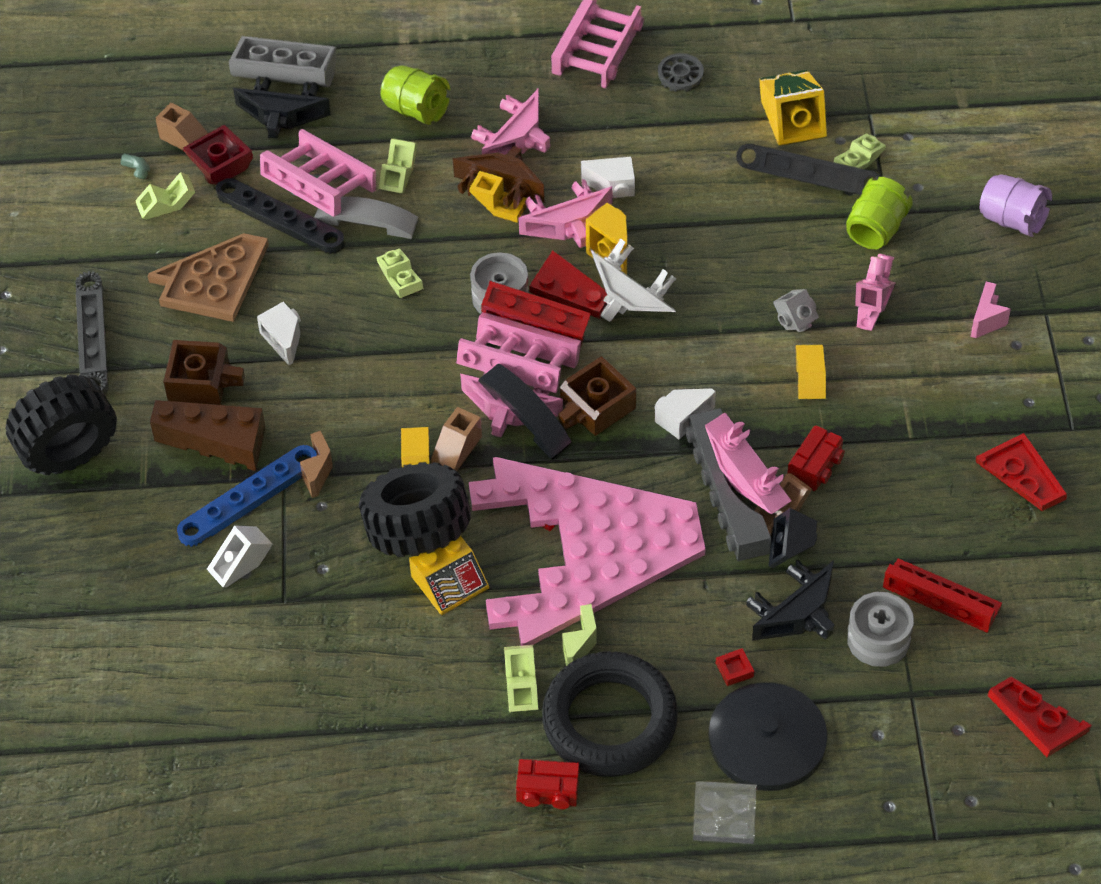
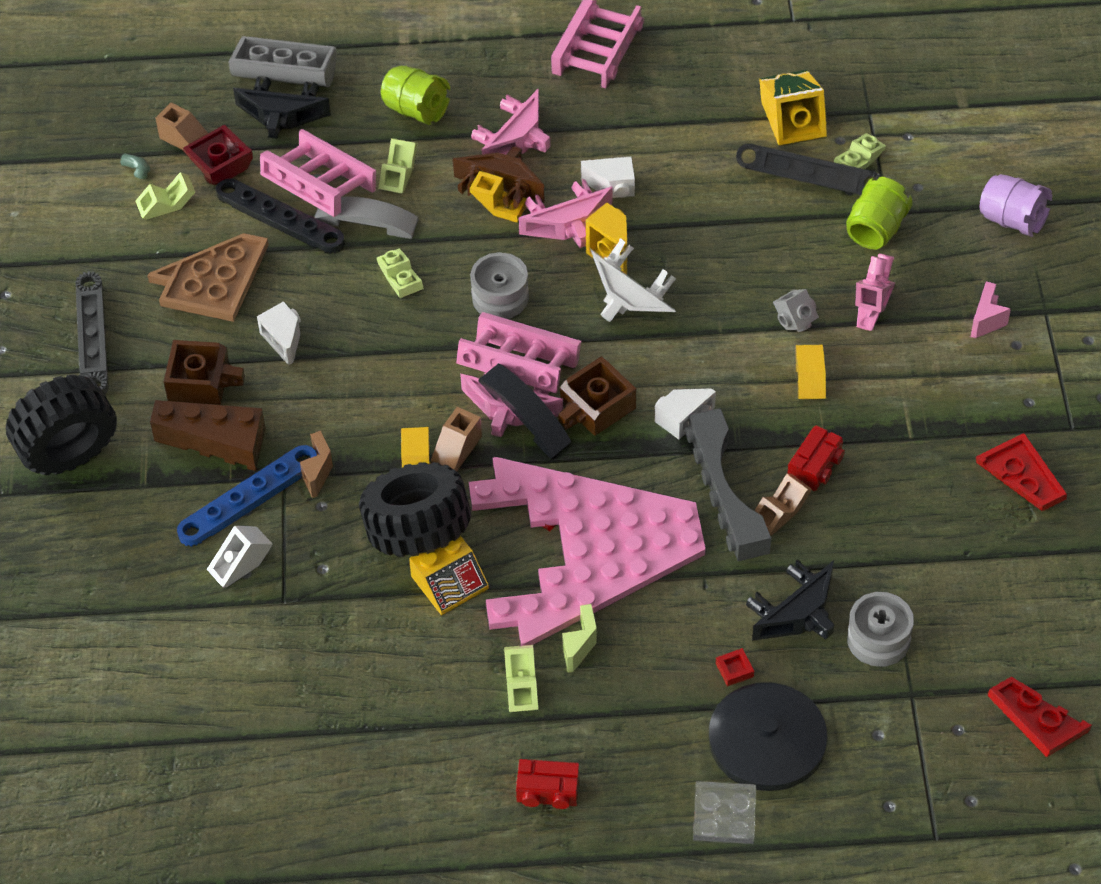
red fence [481,281,591,347] -> none
red wing [529,250,607,319] -> none
black tyre [542,651,678,777] -> none
dark grey wheel [658,53,704,92] -> none
bright pink connector [705,413,791,515] -> none
black slope [768,508,817,568] -> none
red fence [883,558,1002,633] -> none

